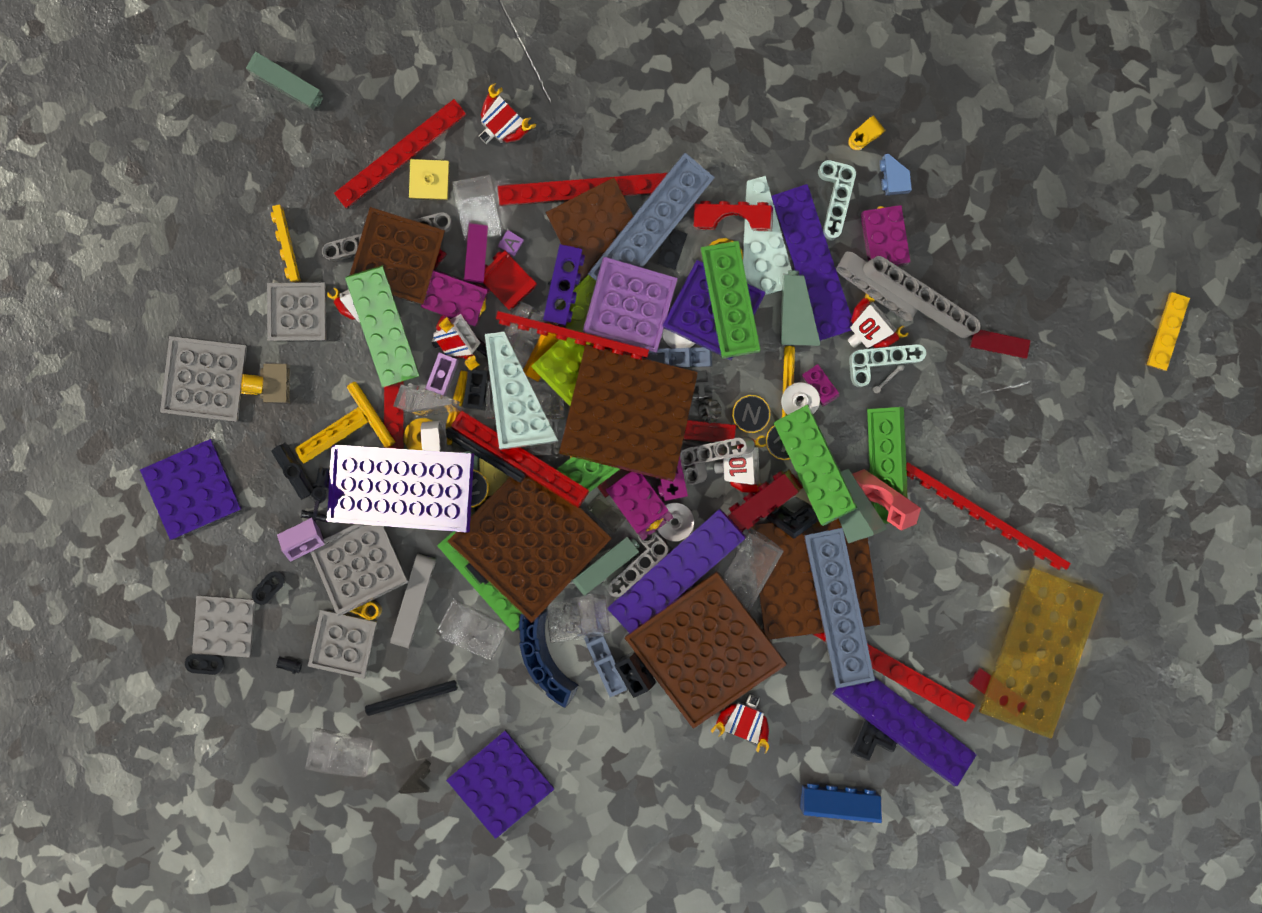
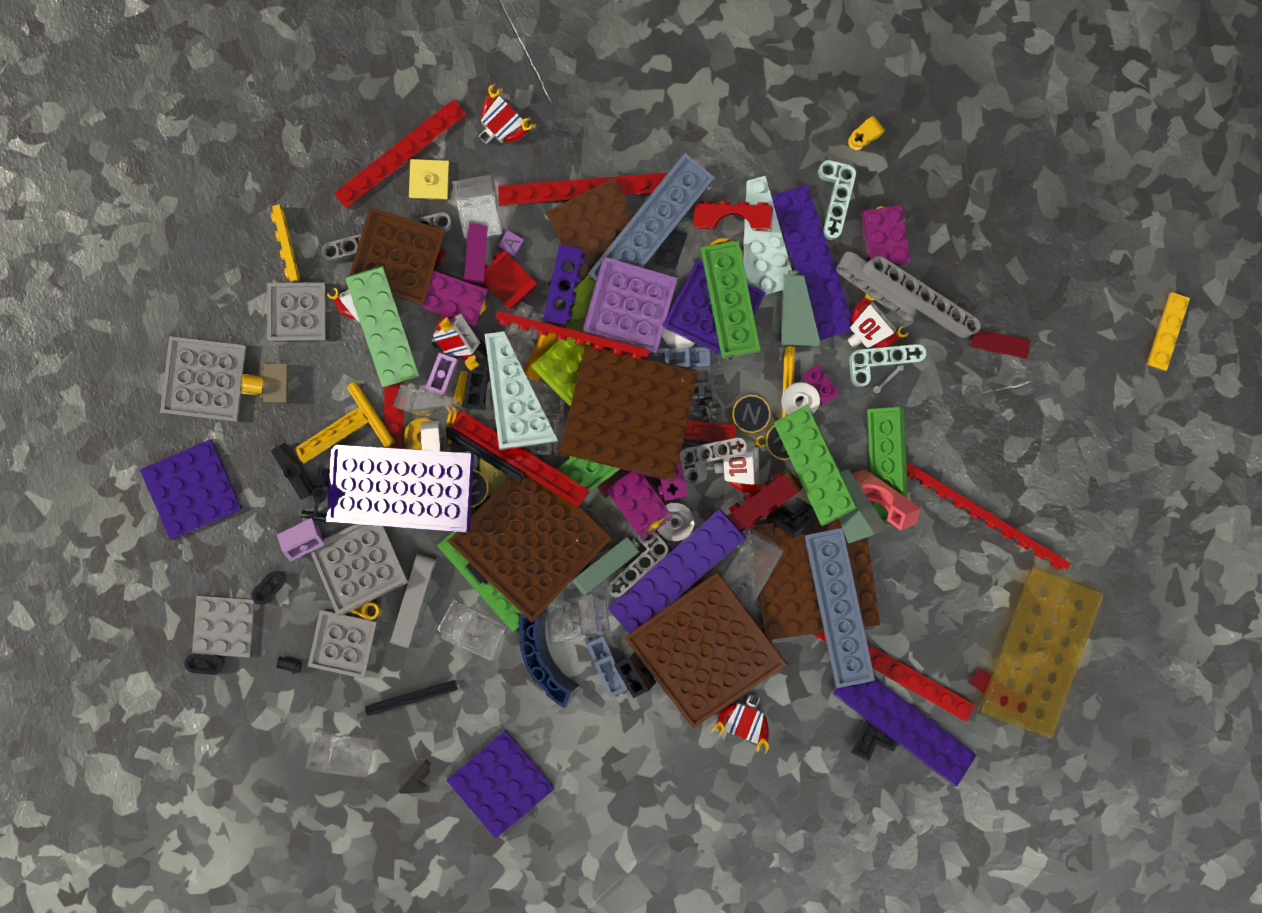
sand green slope [246,52,323,111] -> none
blue slope [800,783,882,823] -> none
medium blue slope [880,154,912,195] -> none

